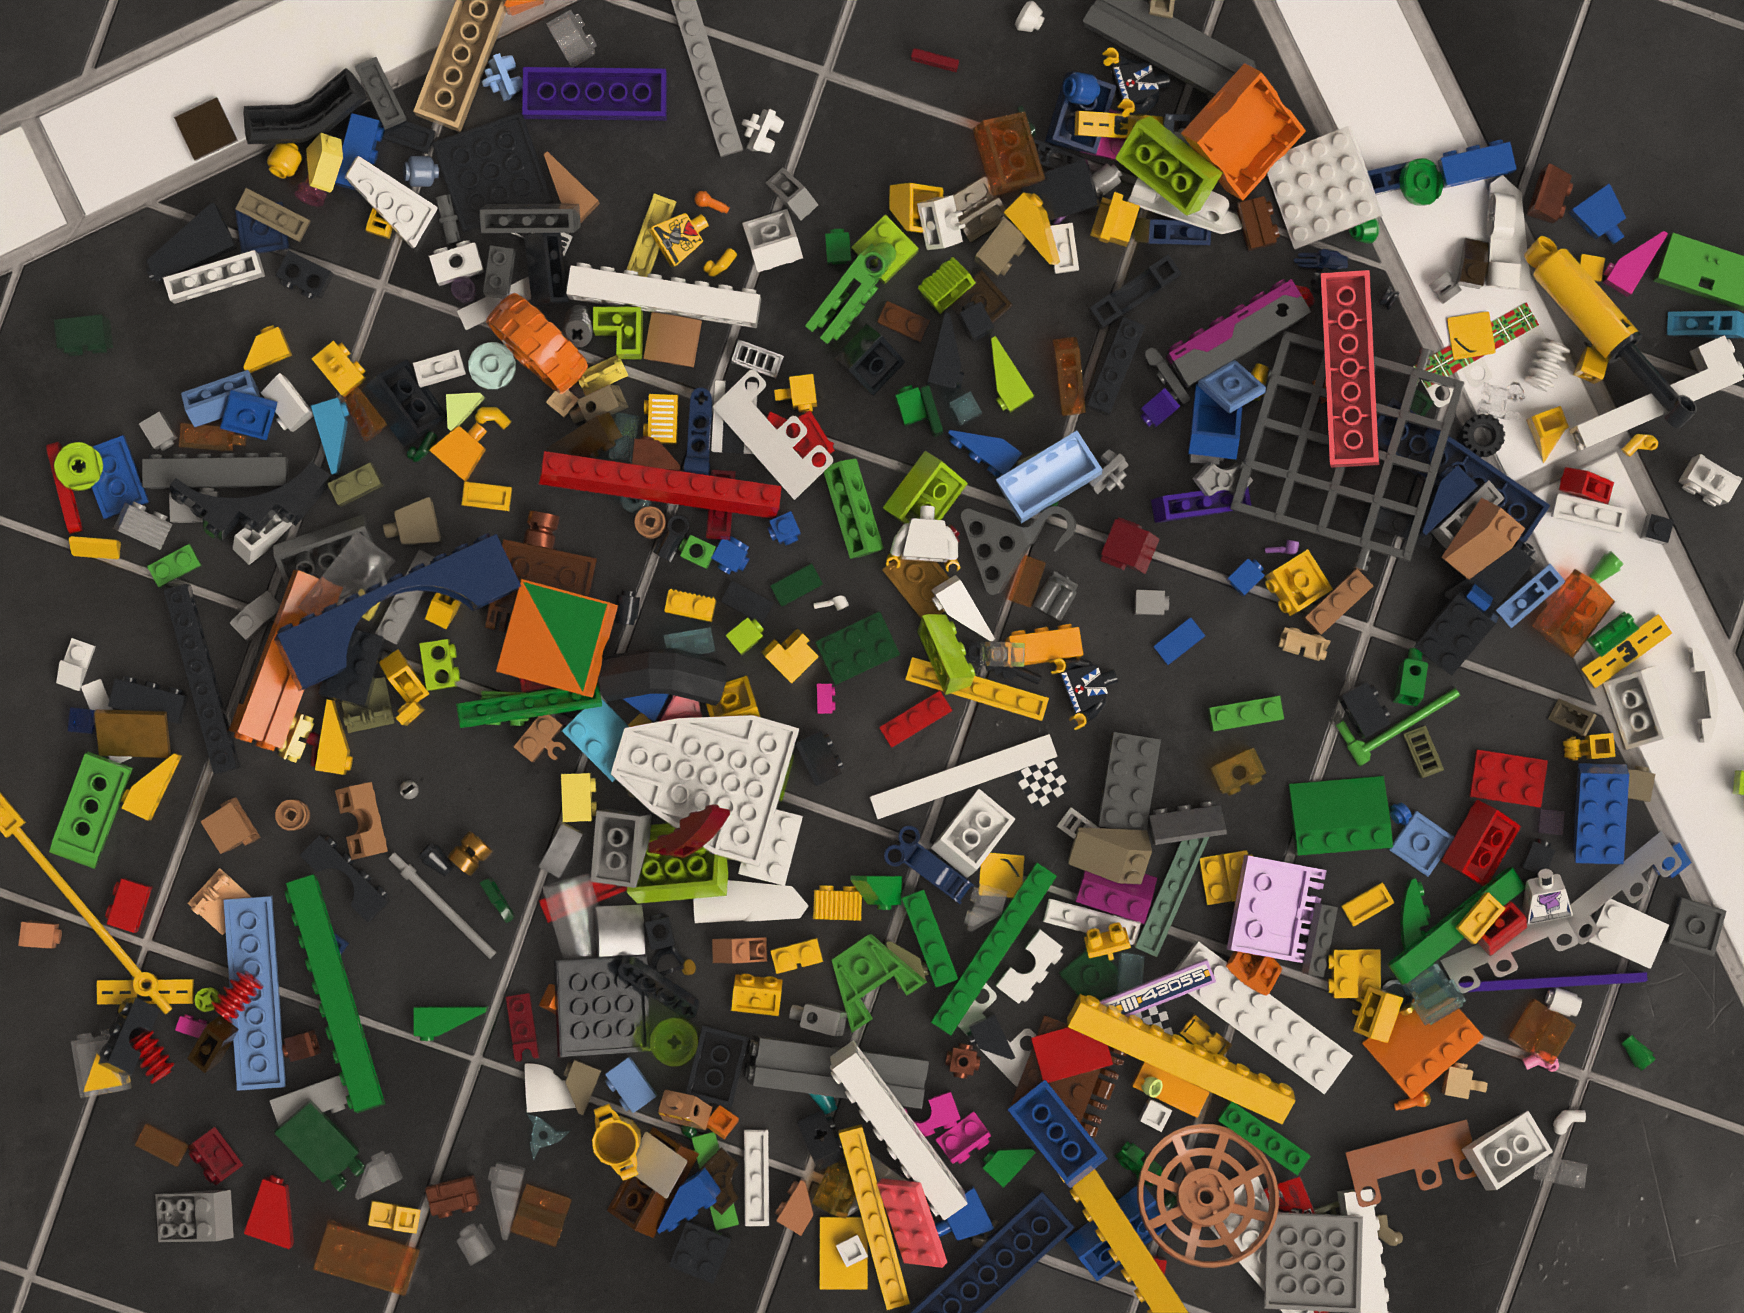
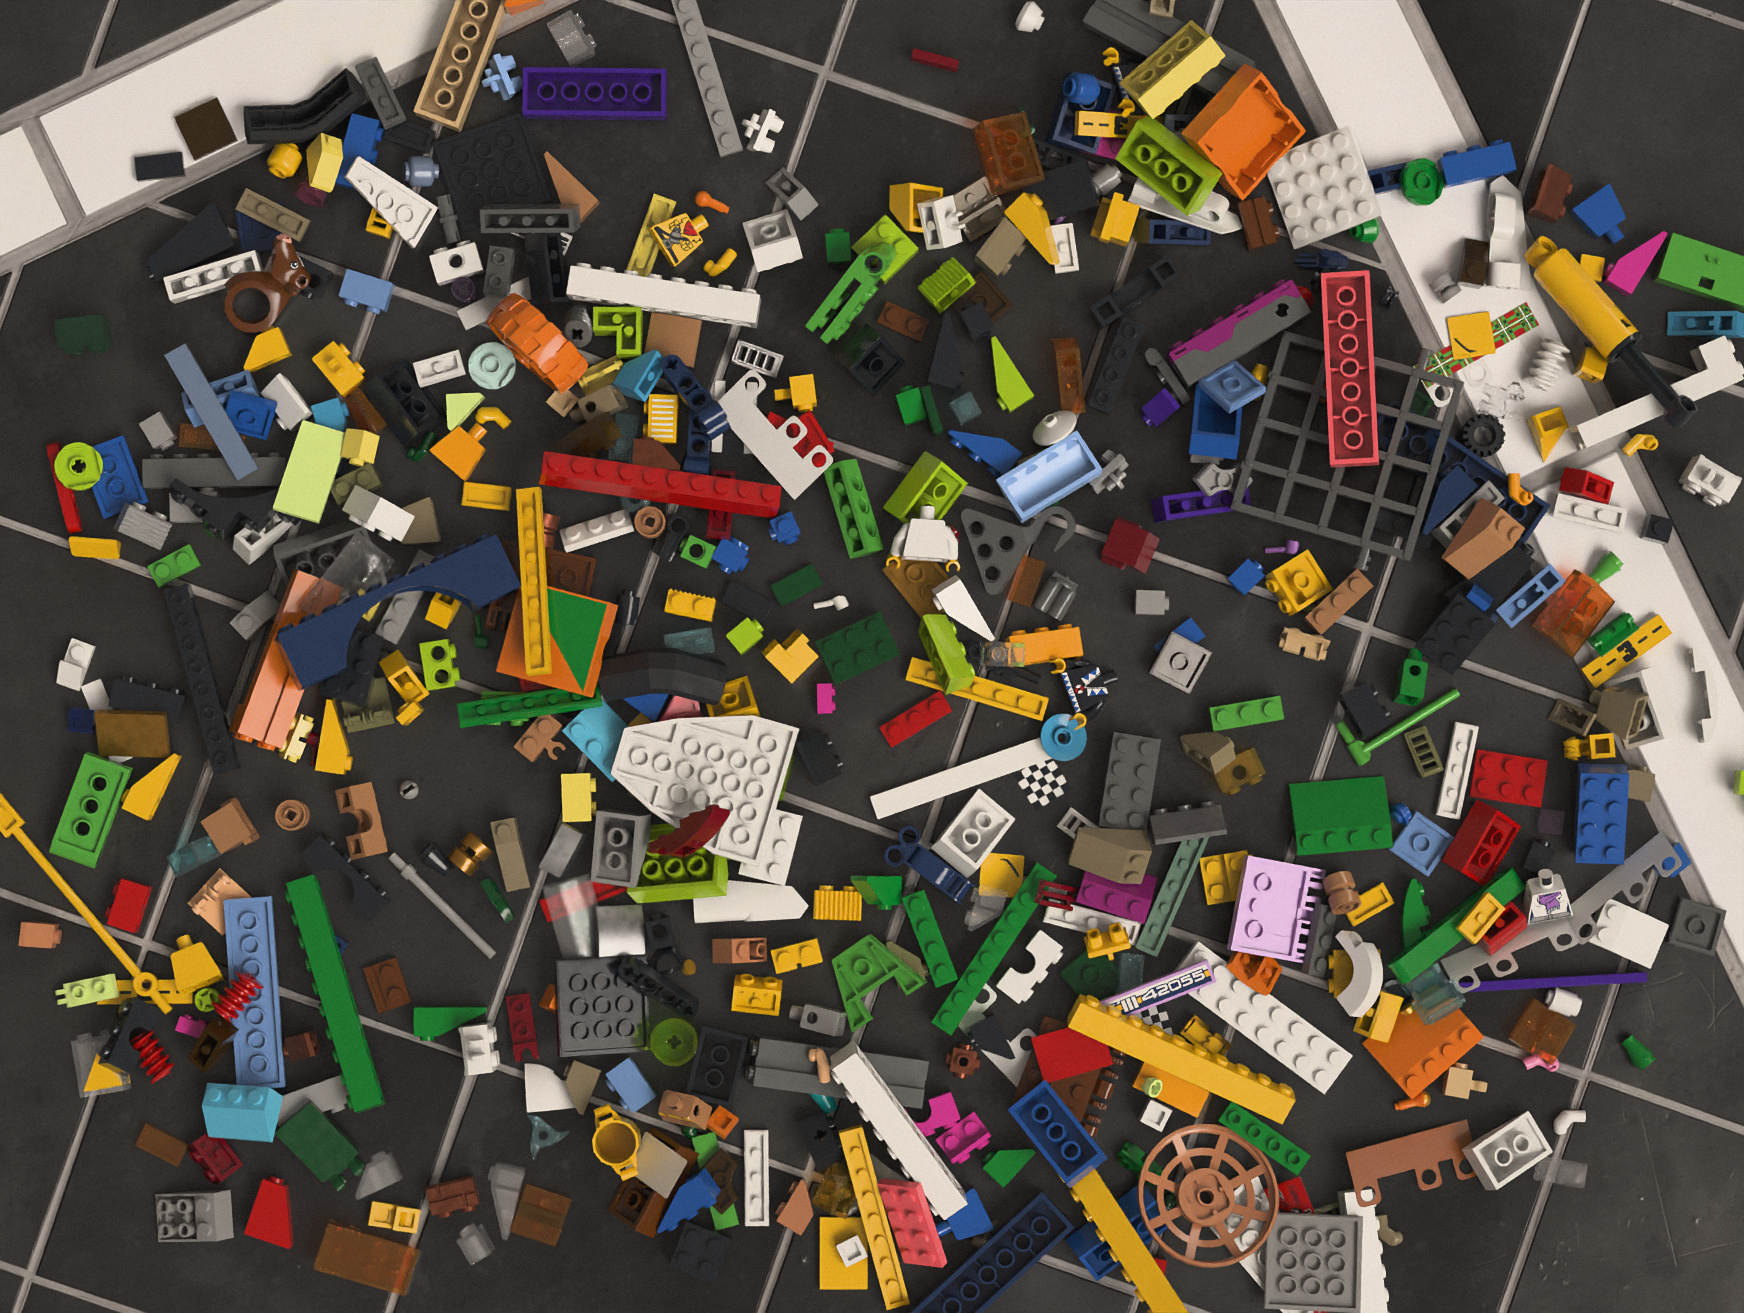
none -> yellowish green hinge [55,974,119,1008]
none -> black tile [134,152,186,182]
none -> sand blue tile [164,343,259,480]
none -> clear light blue slope [166,835,223,878]
none -> yellow torso [171,935,224,997]
none -> medium azure slope [202,1083,283,1142]
none -> reddish brown animal [224,234,311,332]
none -> yellowish green tile [273,420,345,524]
none -> medium blue brick [338,269,395,315]
none -> light yellow brick [341,428,380,466]
none -> white brick [342,485,415,541]
none -> reddish brown plate [363,957,412,1014]
none -> white hinge [459,1022,500,1076]
none -> dark green hand [474,615,489,649]
none -> dark tan slope [490,817,530,892]
none -> yellow plate [516,487,552,676]
none -> white plate [560,508,634,553]
none -> dark azure slope [613,349,664,402]
none -> dark blue piece [661,354,731,441]
none -> light nougat arm [809,1047,831,1083]
none -> white dish [1033,410,1077,446]
none -> dark red tile [1034,879,1079,911]
none -> dark azure dish [1040,714,1087,761]
none -> light yellow slope [1119,20,1225,119]
none -> tile [1147,630,1212,694]
none -> dark tan slope [1180,731,1236,774]
none -> medium nougat wheel [1322,871,1361,915]
none -> white arch [1335,930,1383,1017]
none -> white tile [1435,722,1479,820]
none -> light orange arm [1508,473,1533,505]
none -> dark tan torso [1589,685,1649,740]

